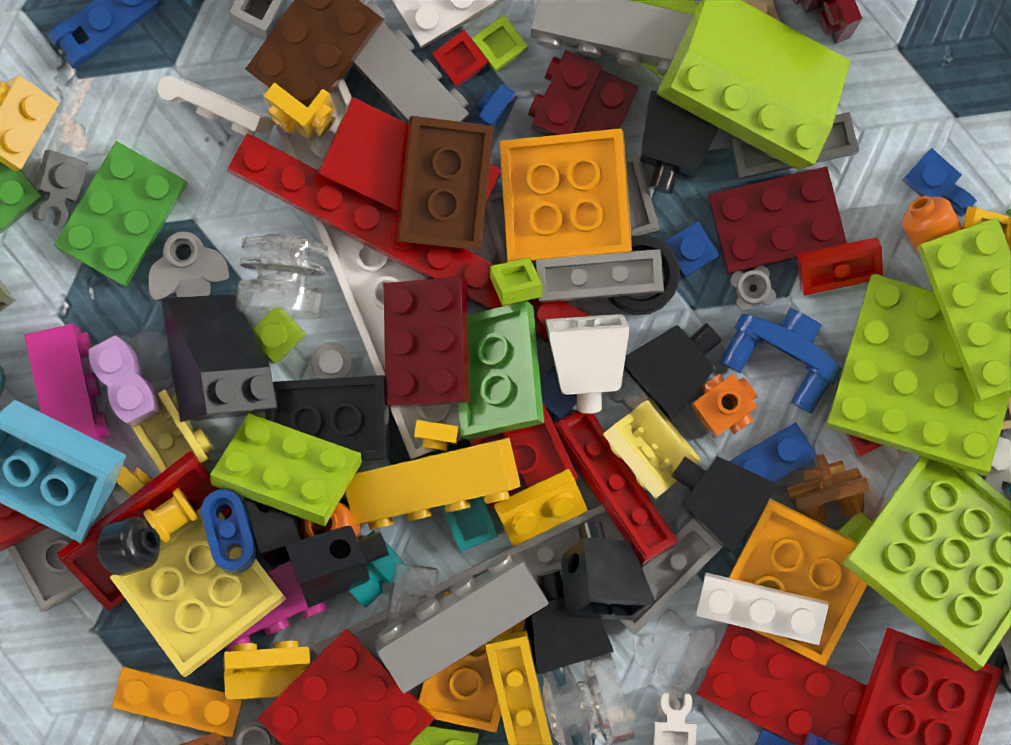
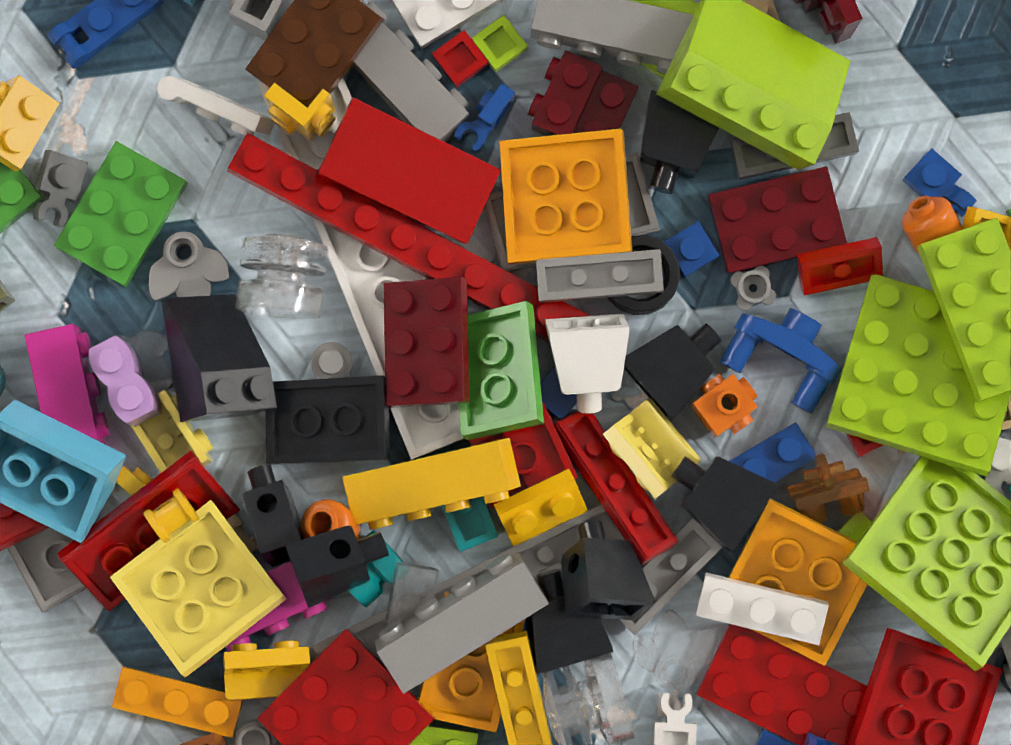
black head [96,516,160,576] -> none
blue plate [201,489,257,574] -> none
lime plate [210,413,362,526] -> none
lime plate [252,305,308,364] -> none
reddish brown plate [396,116,494,250] -> none
yellow plate [414,420,459,451] -> none
lime plate [490,257,543,306] -> none

